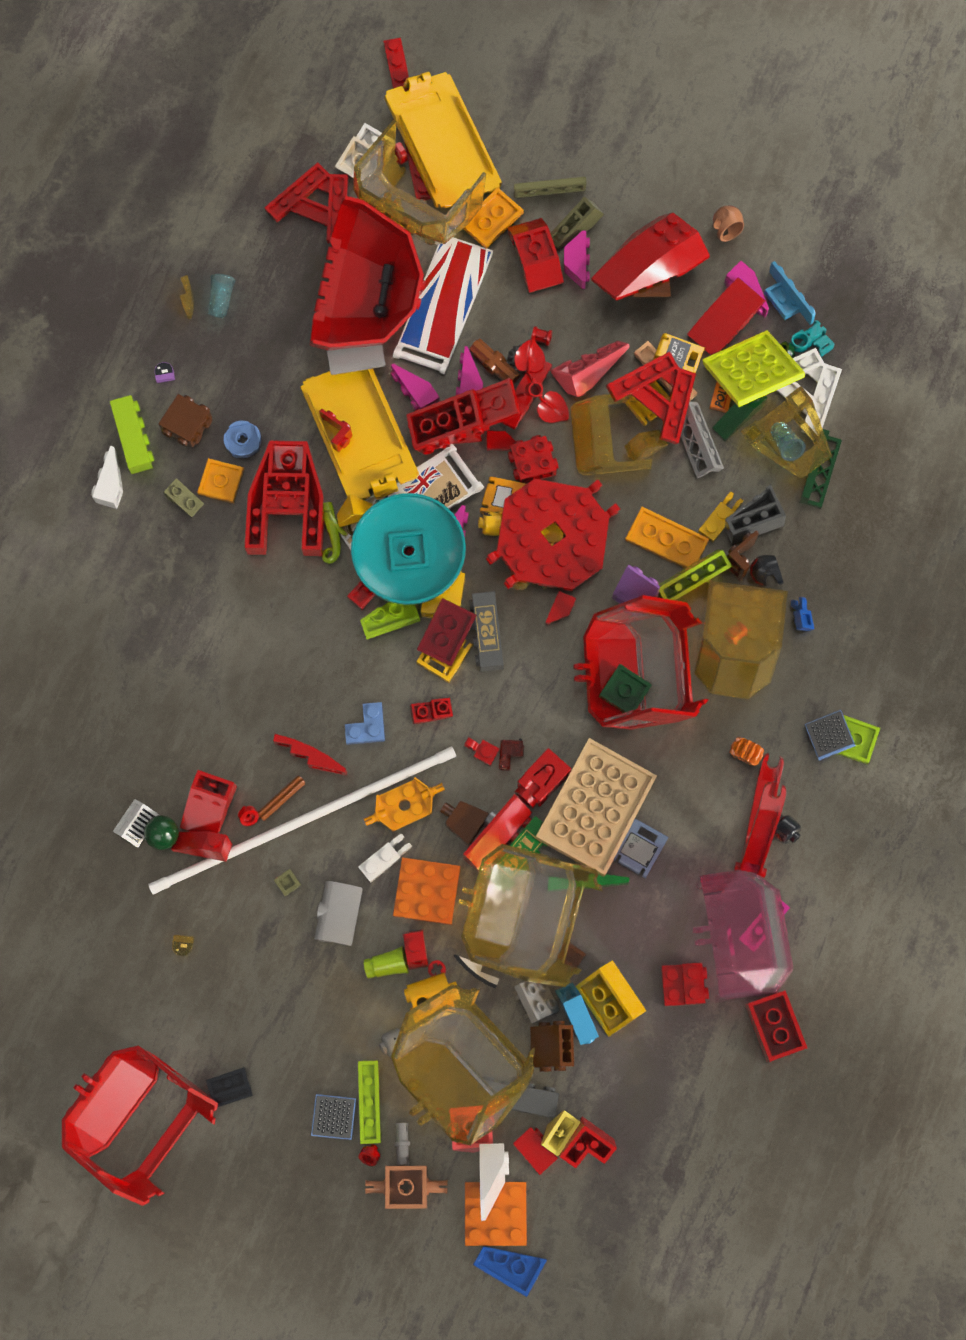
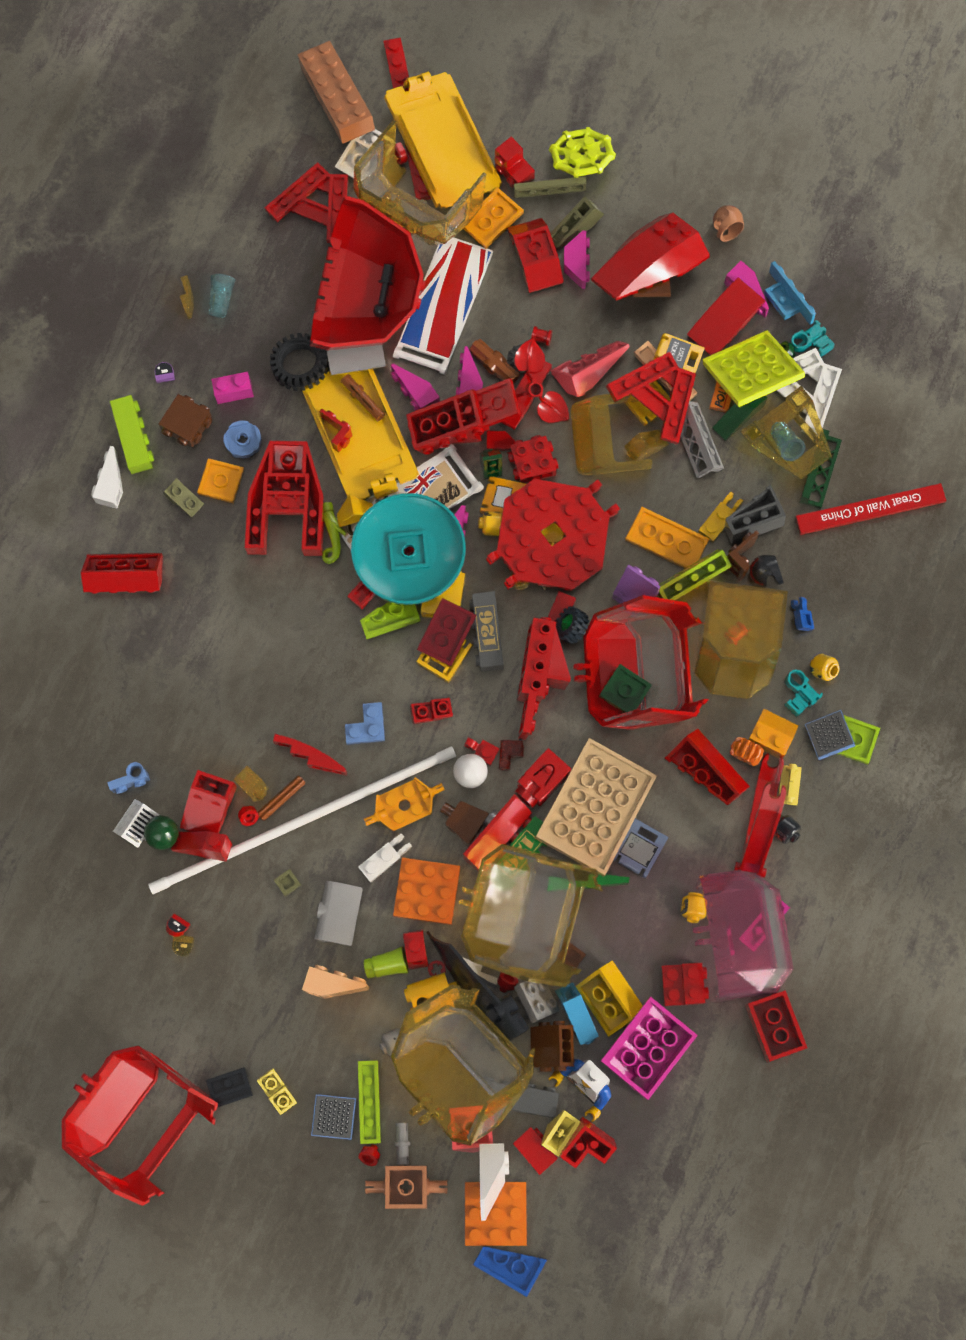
none -> red slope [81,553,163,594]
none -> medium blue plate [107,762,150,794]
none -> tile [166,914,190,937]
none -> dark pink brick [211,372,254,404]
none -> clear yellow brick [233,766,268,802]
none -> light yellow slope [257,1068,297,1115]
none -> black tyre [270,333,329,391]
none -> nougat brick [297,41,375,144]
none -> light nougat slope [302,965,370,999]
none -> dark orange pin [341,374,385,422]
none -> black panel [426,931,529,1050]
none -> white piece [453,754,488,788]
none -> dark green slope [480,449,502,480]
none -> red brick [494,136,535,188]
none -> red tile [497,971,518,993]
none -> red wedge [517,617,571,740]
none -> neon yellow plate [549,127,616,178]
none -> torso [549,1059,611,1122]
none -> black wheel [556,606,589,644]
none -> dark pink slope [601,997,698,1100]
none -> red wedge [664,729,750,805]
none -> yellow head [681,892,708,923]
none -> light orange slope [748,709,798,759]
none -> light yellow hinge [779,764,802,806]
none -> teal piece [784,669,823,717]
none -> red tile [795,483,947,535]
none -> yellow head [810,654,839,681]

